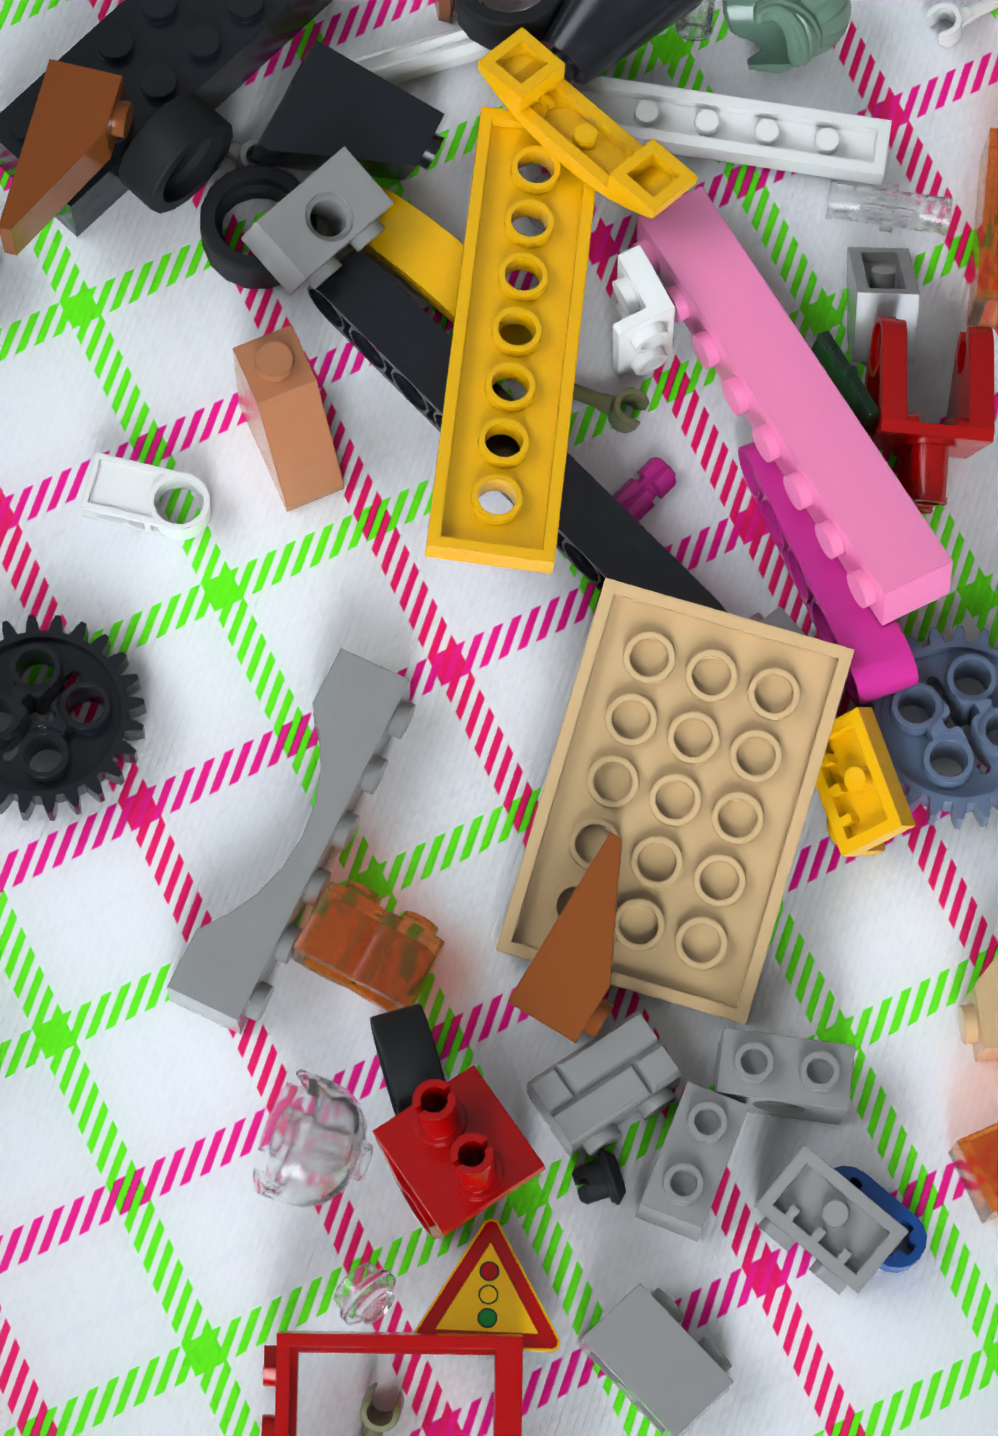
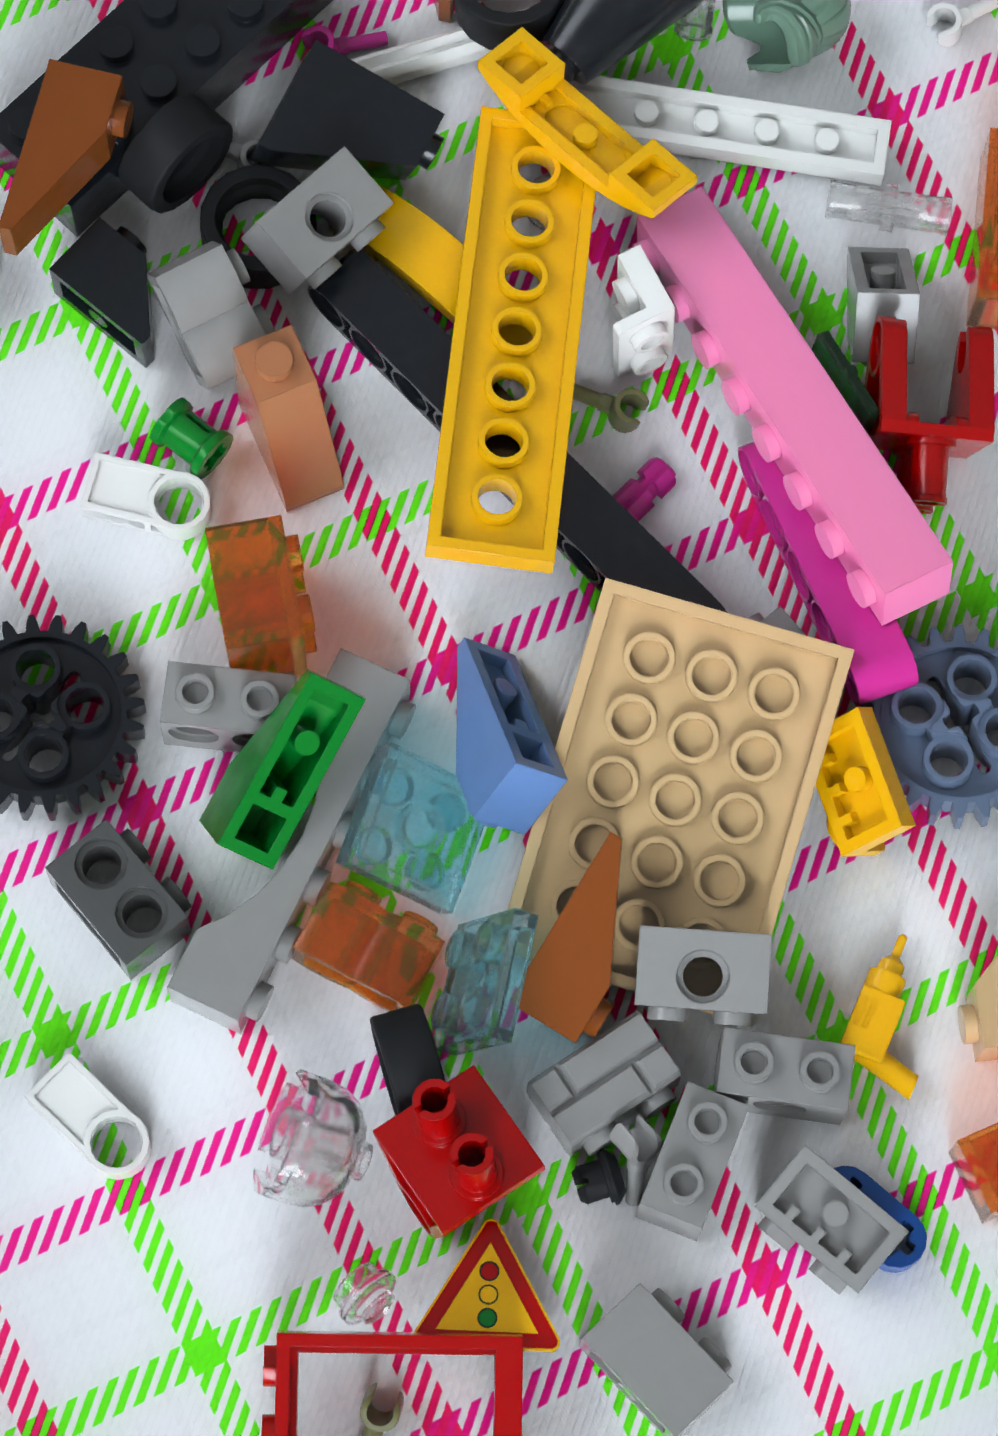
none -> white piece [24,1052,152,1180]
none -> dark grey brick [45,819,192,980]
none -> black slope [49,217,154,368]
none -> light grey brick [147,241,275,390]
none -> green bush [149,397,233,479]
none -> light grey brick [160,661,297,752]
none -> green slope [199,669,366,870]
none -> clear orange brick [205,515,317,677]
none -> dark pink hand [301,25,388,55]
none -> clear light blue plate [335,742,485,914]
none -> clear light blue plate [431,908,538,1056]
none -> medium blue slope [456,637,568,835]
none -> light grey hand [610,1114,663,1206]
none -> light grey brick [634,925,772,1027]
none -> yellow piece [840,934,919,1100]

